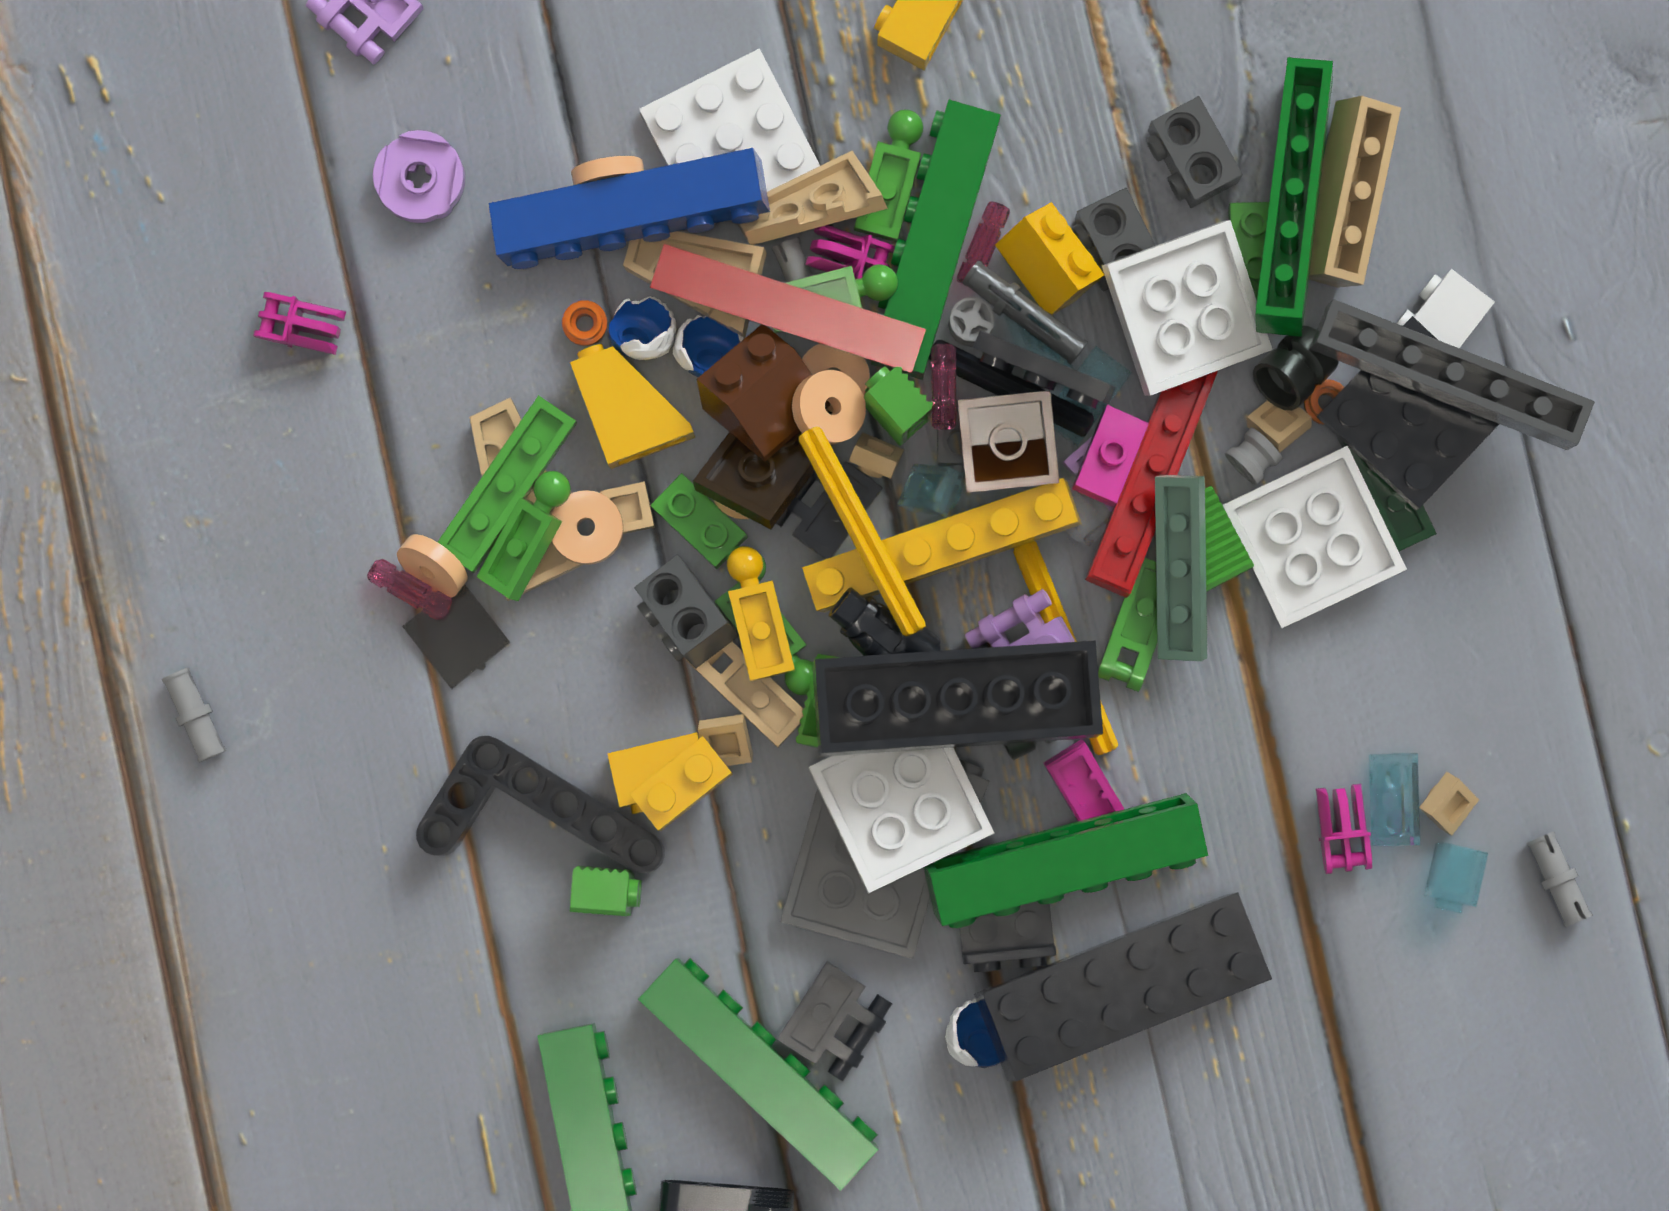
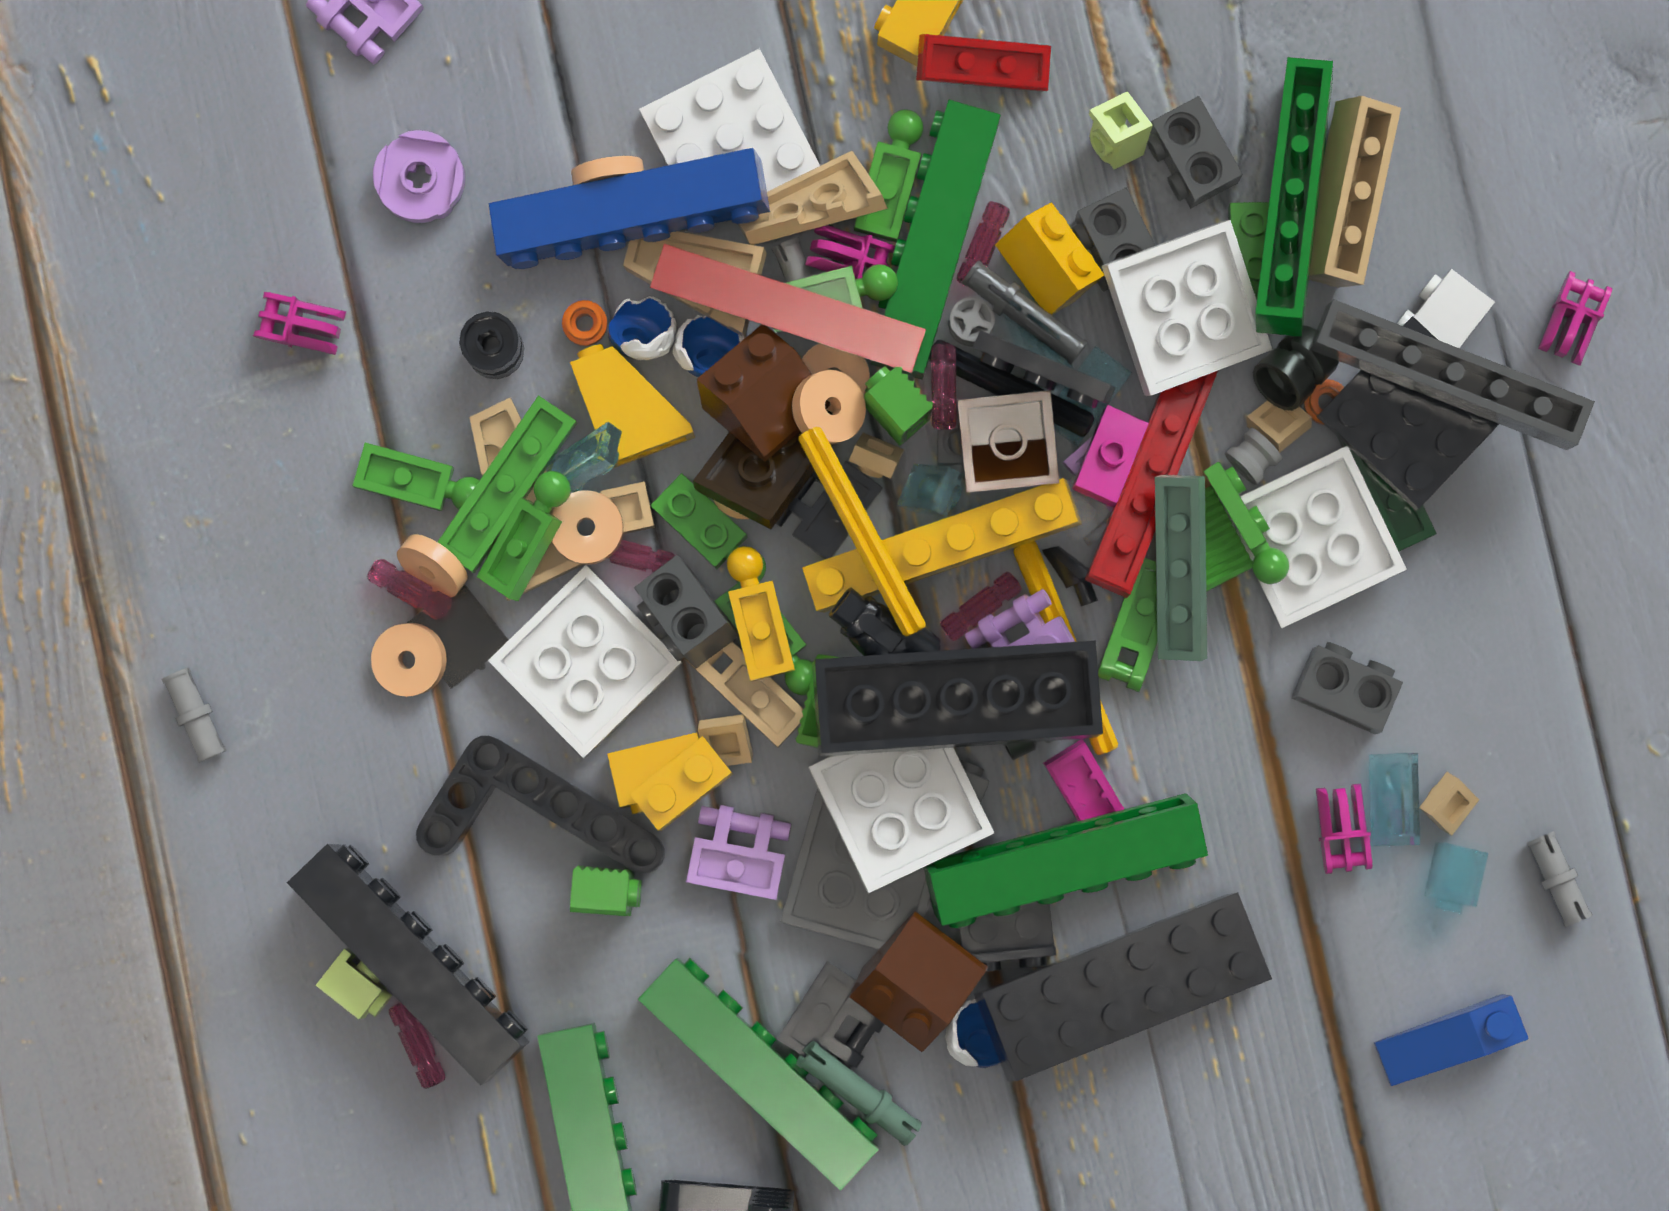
none -> black brick [287,844,529,1086]
none -> yellowish green brick [315,948,392,1019]
none -> bright green plate [352,442,480,511]
none -> light nougat piece [371,623,447,697]
none -> clear pink axle [389,1002,445,1089]
none -> black wheel [459,311,525,379]
none -> white plate [488,565,682,759]
none -> clear light blue plate [547,422,622,493]
none -> clear pink axle [608,540,675,573]
none -> lavender plate [686,805,791,900]
none -> sand green pin [796,1041,922,1146]
none -> reddish brown slope [849,911,988,1052]
none -> red tile [916,34,1051,92]
none -> clear pink axle [940,572,1022,641]
none -> black bar [1042,546,1098,607]
none -> yellowish green brick [1089,92,1153,170]
none -> bright green plate [1203,462,1289,584]
none -> dark grey brick [1292,642,1403,734]
none -> blue slope [1374,994,1529,1086]
none -> dark pink arm [1538,271,1612,366]

